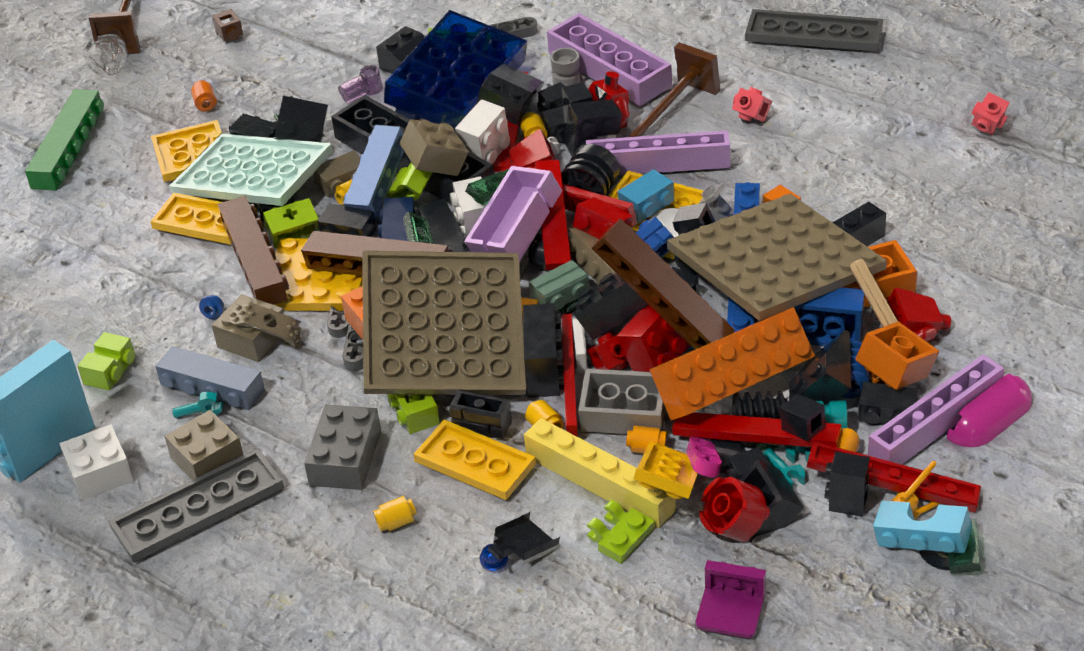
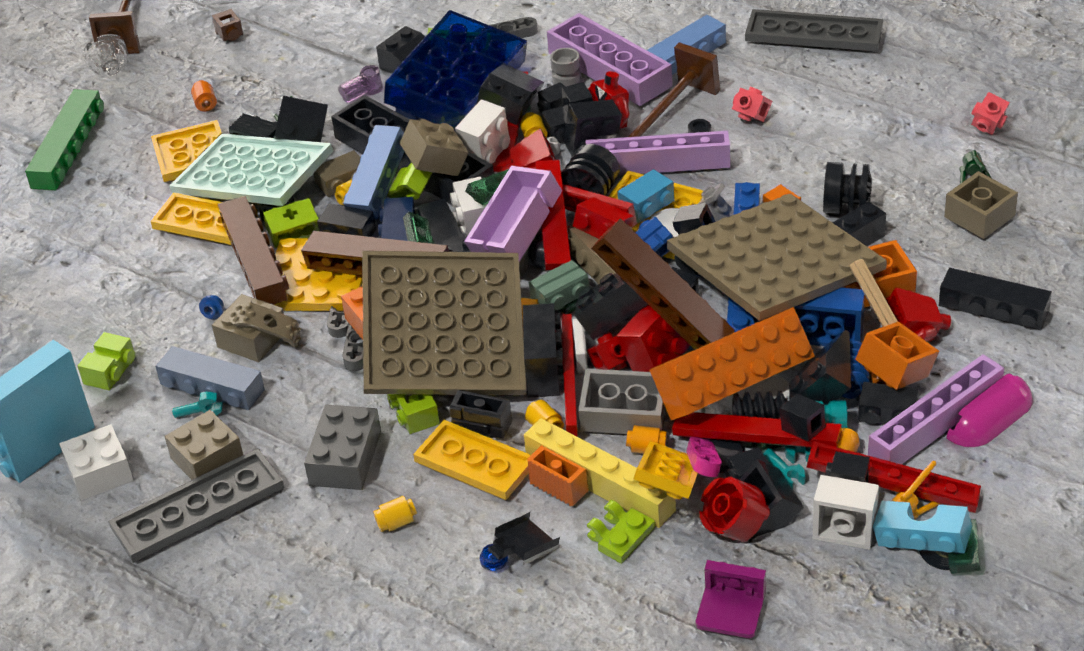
none -> orange brick [527,445,589,506]
none -> medium blue brick [647,15,726,75]
none -> black tile [688,119,711,133]
none -> white brick [812,475,879,550]
none -> black wheel [823,162,872,214]
none -> black brick [938,267,1052,330]
none -> dark tan brick [944,171,1018,239]
none -> dark green plant [959,150,992,184]

